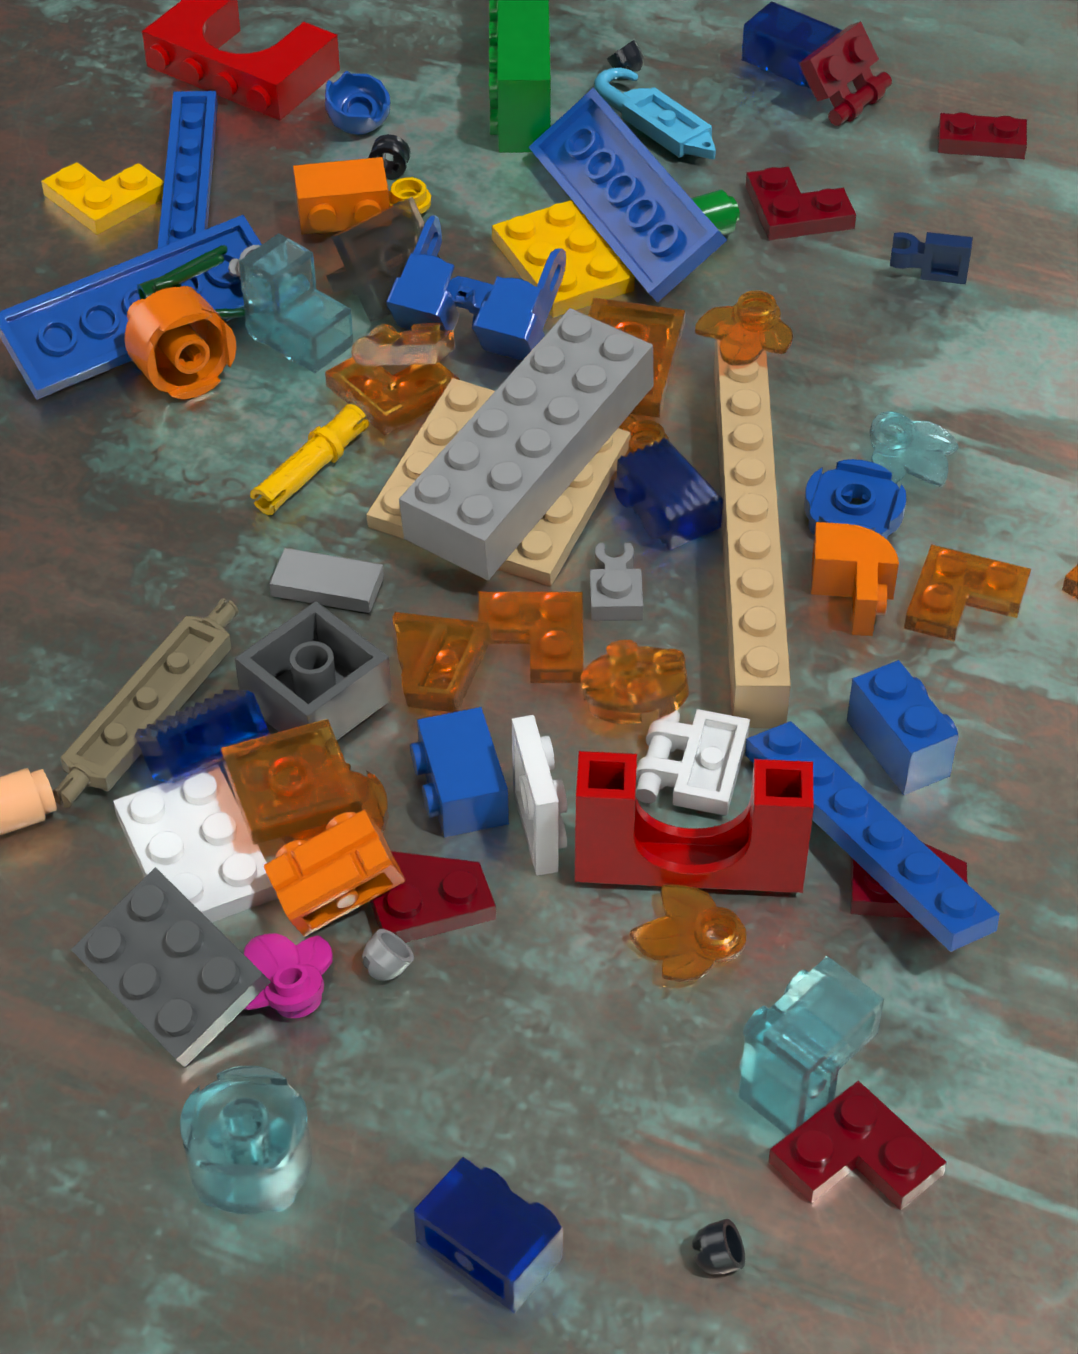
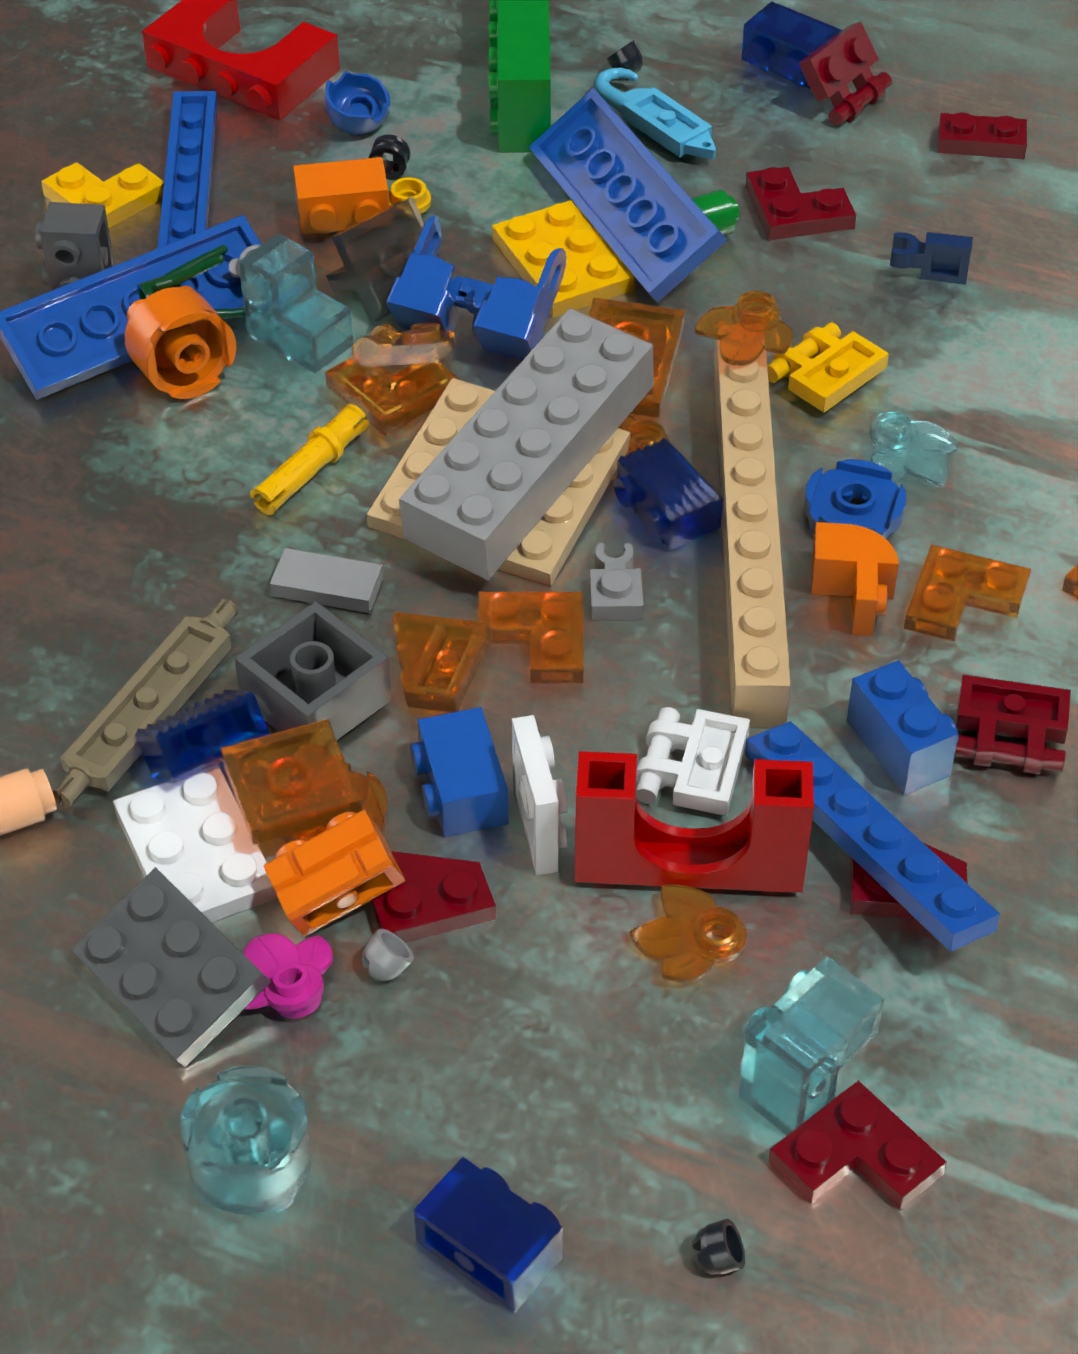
clear orange plate [581,639,689,724] -> none
none -> dark grey brick [35,202,115,291]
none -> yellow plate [767,322,889,413]
none -> dark red plate [954,675,1071,774]

